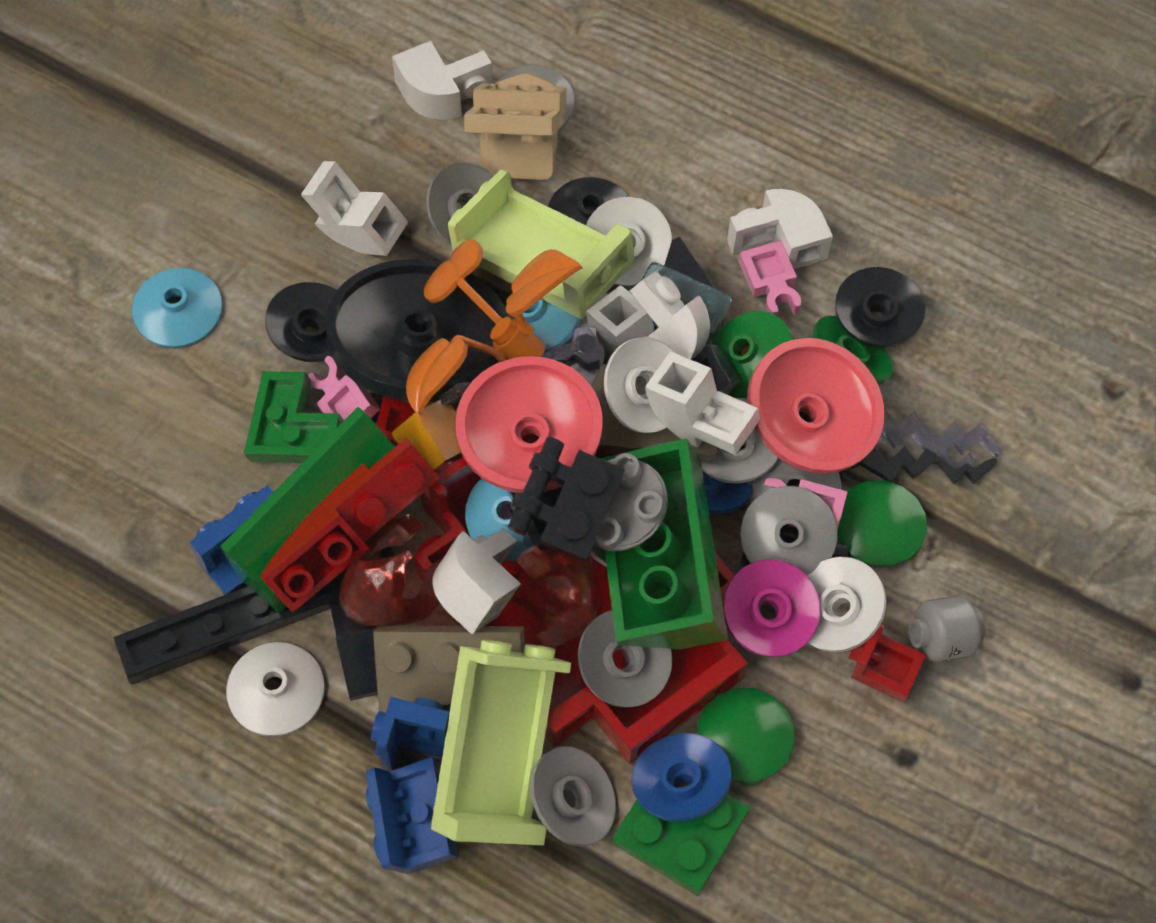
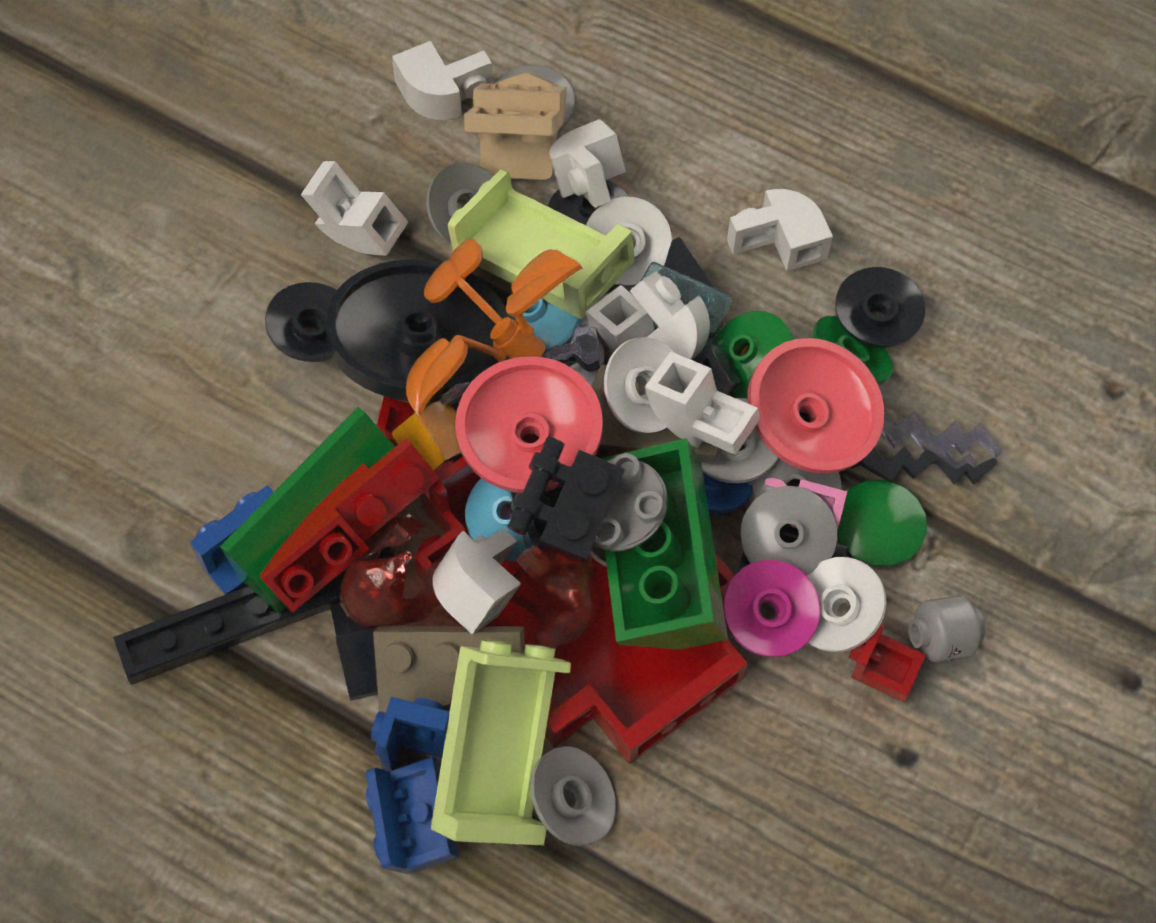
medium azure dish [132,268,223,349] -> none
white dish [226,642,325,737] -> none
green plate [244,371,344,463] -> none
bright pink plate [308,356,380,420] -> none
light grey dish [578,610,672,708] -> none
green plate [612,794,750,897] -> none
blue dish [632,733,732,822] -> none
green dish [697,688,794,786] -> none
bright pink plate [738,240,801,317] -> none
none -> white brick [549,119,626,208]

